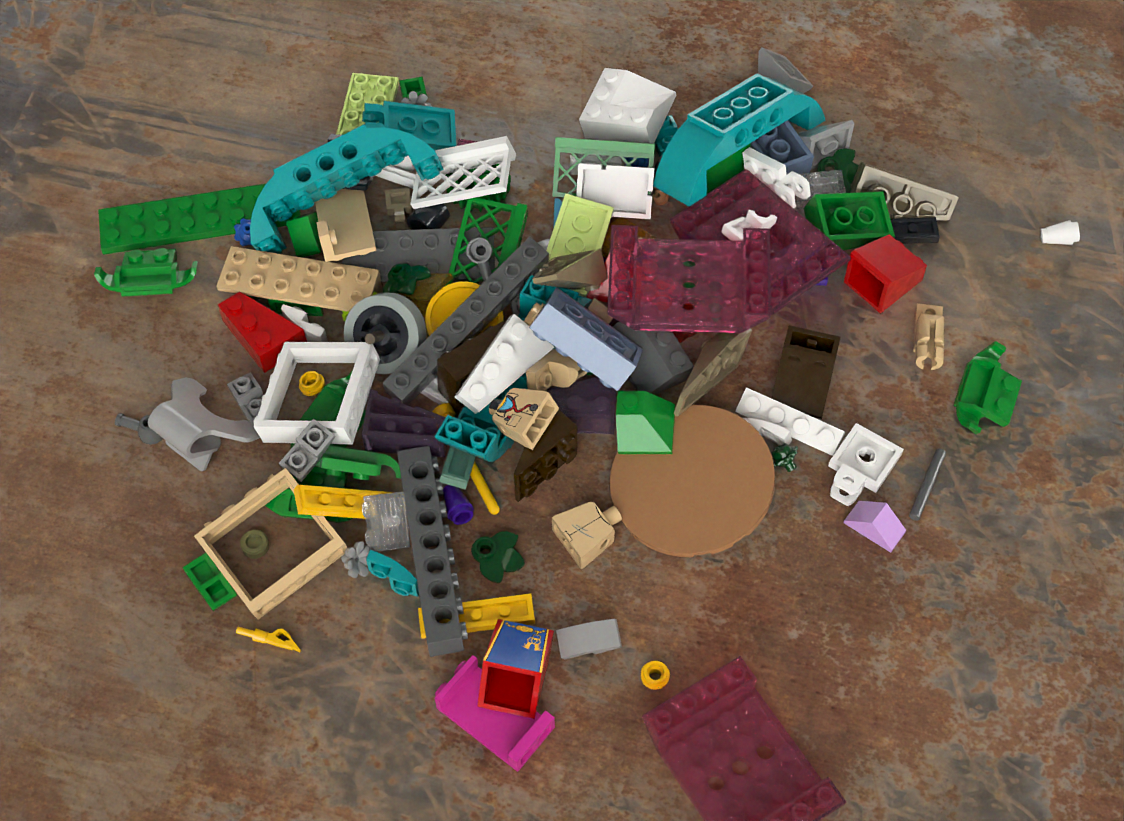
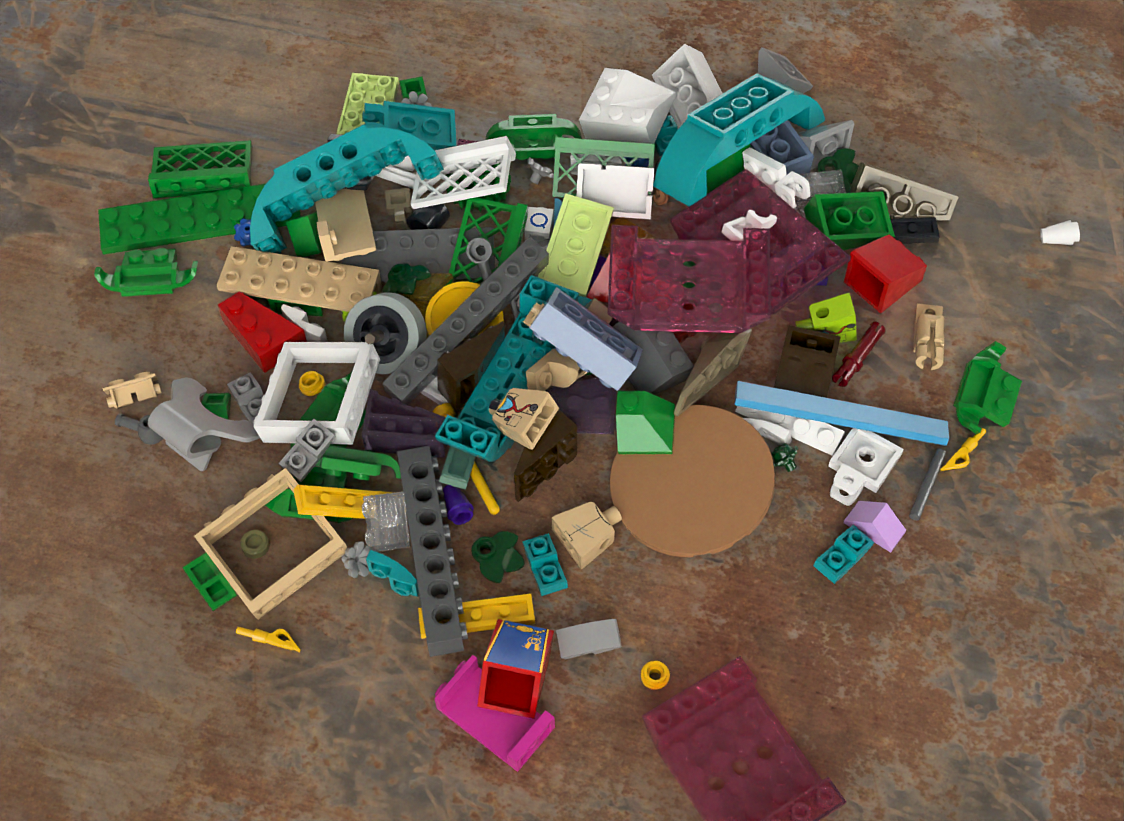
white wing [455,314,554,414] -> none
dark tan wedge [532,249,608,291] -> none
none -> tan hinge [102,372,162,409]
none -> green fence [148,140,252,198]
none -> green slope [201,393,231,420]
none -> green plate [485,114,582,160]
none -> teal slope [522,533,568,596]
none -> white brick [524,207,554,242]
none -> light grey plant [528,157,554,185]
none -> white slope [652,44,723,129]
none -> dark azure tile [735,381,949,446]
none -> lime torso [795,293,857,343]
none -> teal slope [813,525,874,584]
none -> dark red pin [832,321,886,387]
none -> yellow hand [940,428,986,471]

